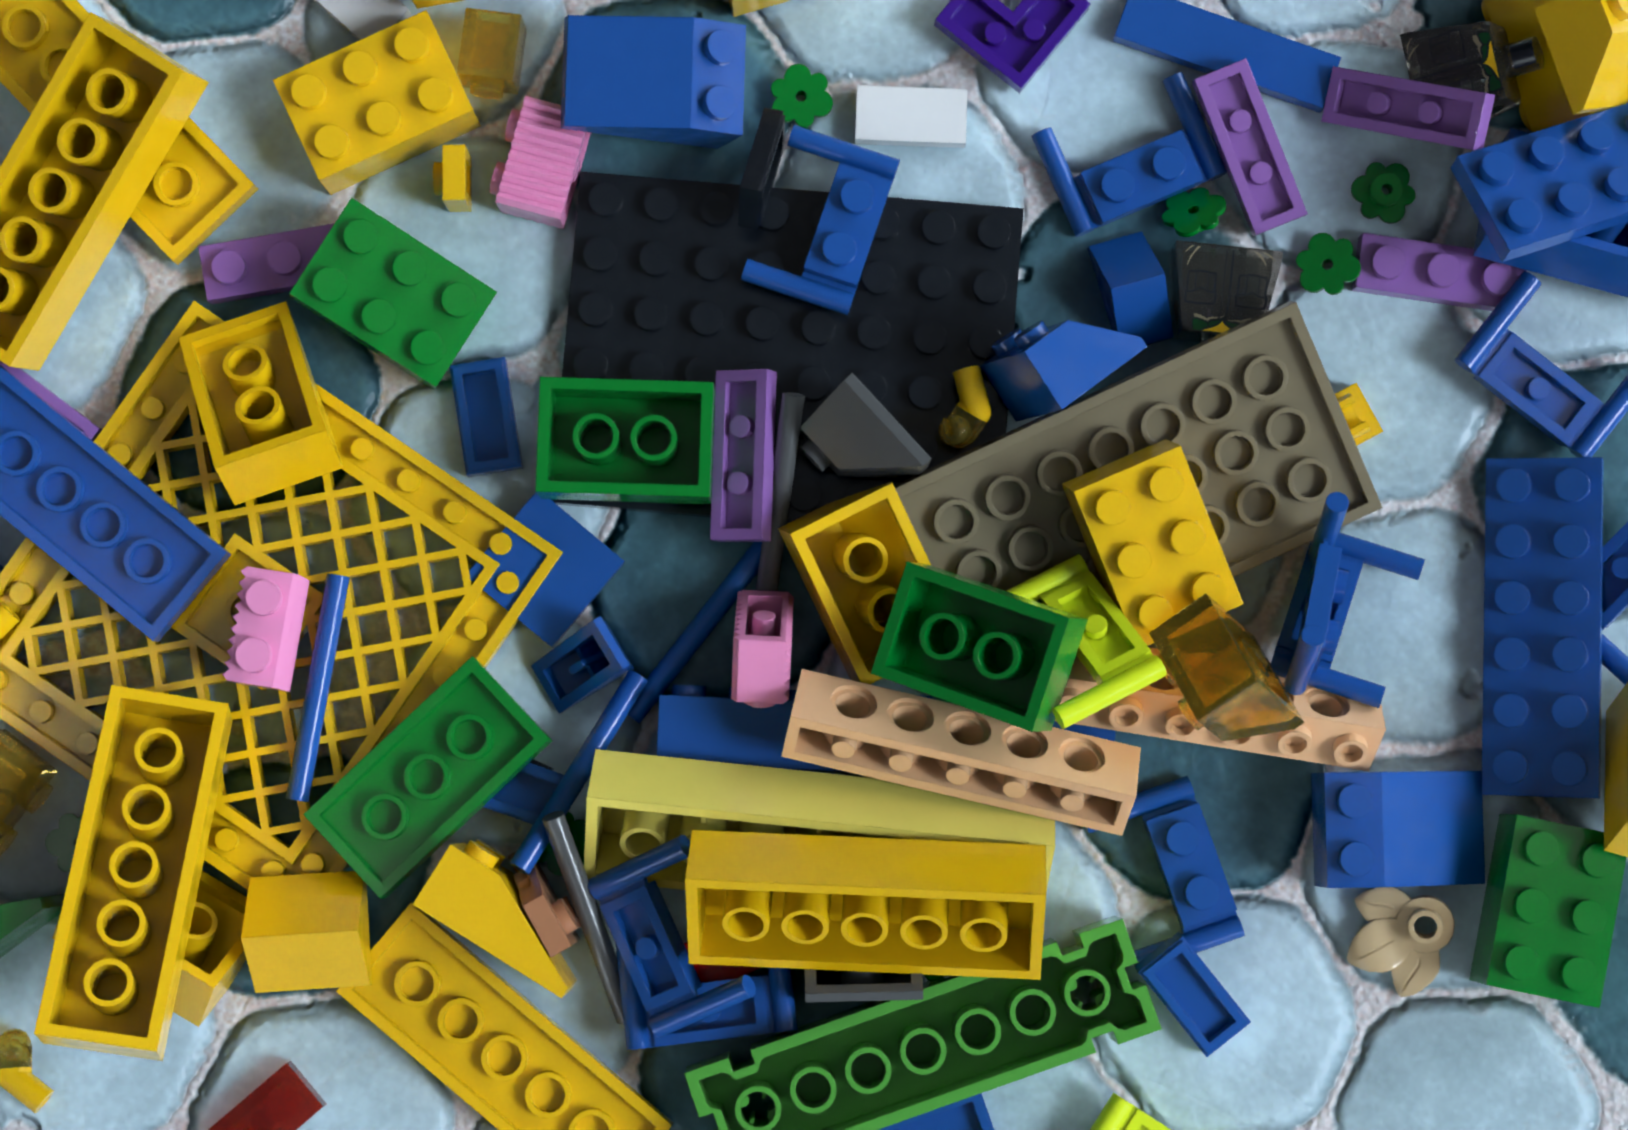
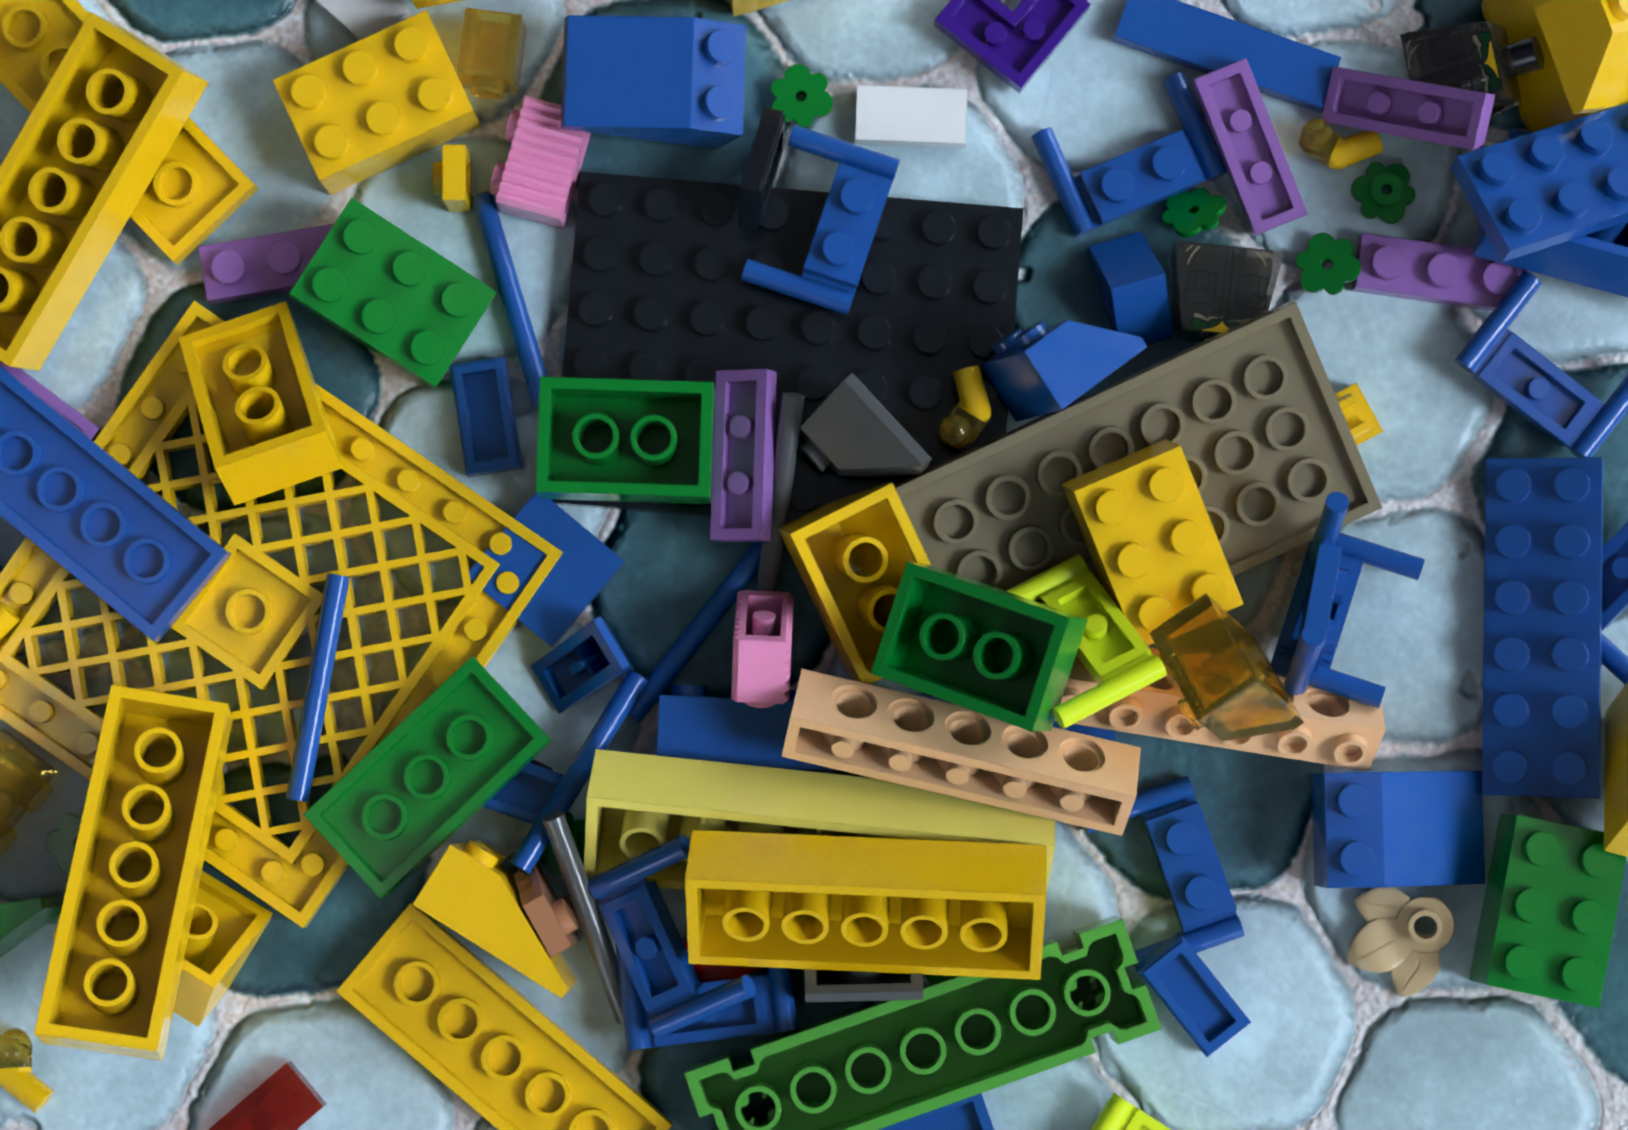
bright pink brick [223,566,310,692] -> none
yellow slope [241,871,372,993] -> none
none -> blue bar [471,191,547,409]
none -> arm [1299,119,1383,170]

